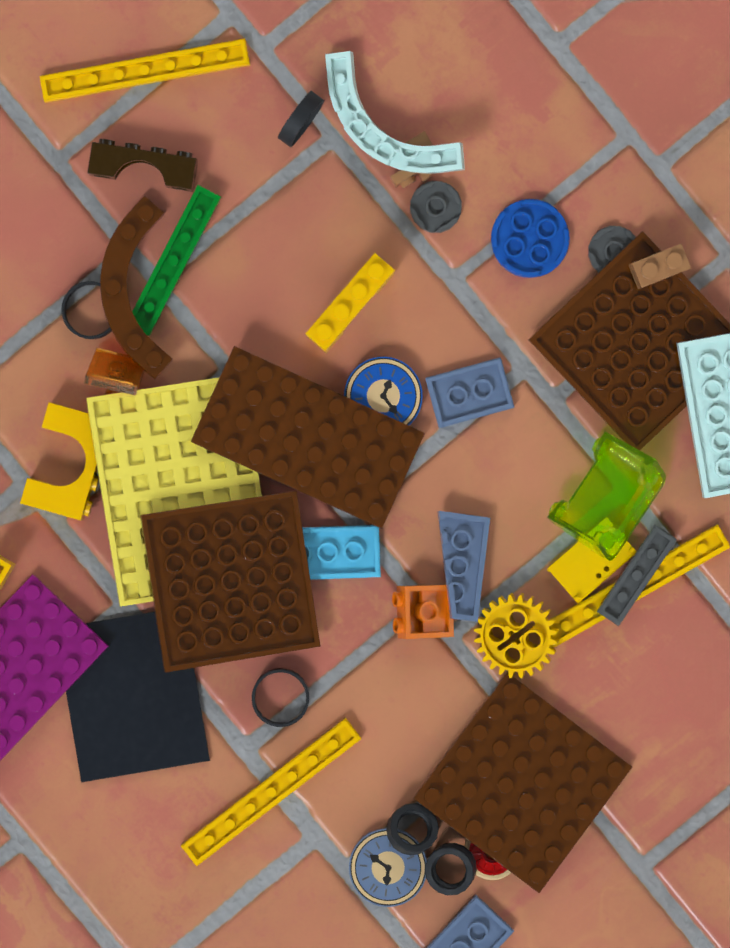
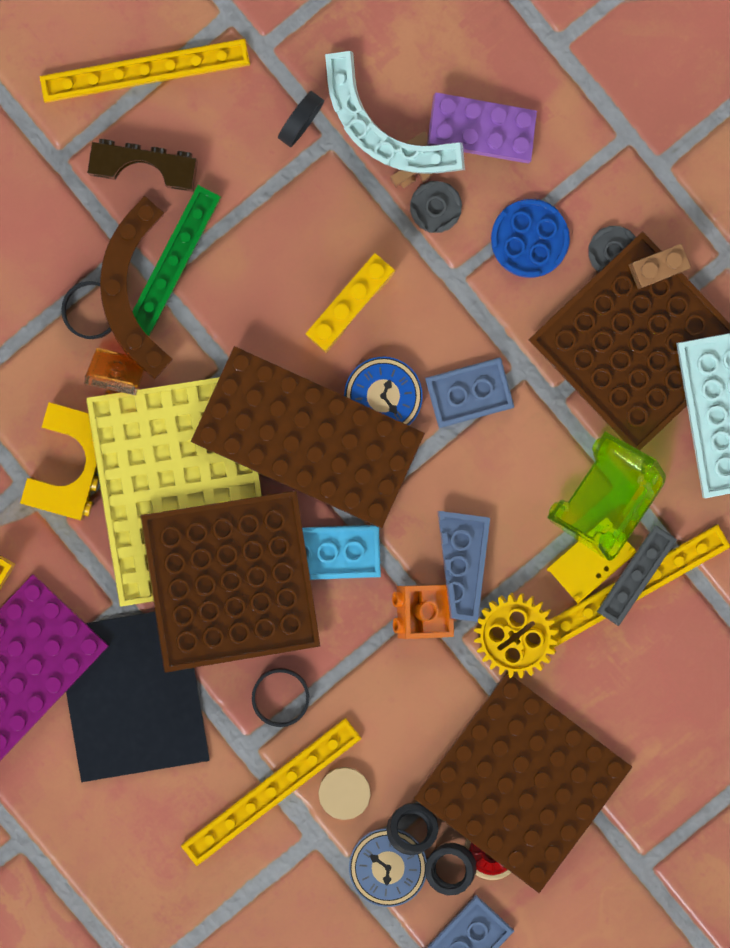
none -> tan tile [318,767,371,820]
none -> medium lavender plate [427,93,537,163]

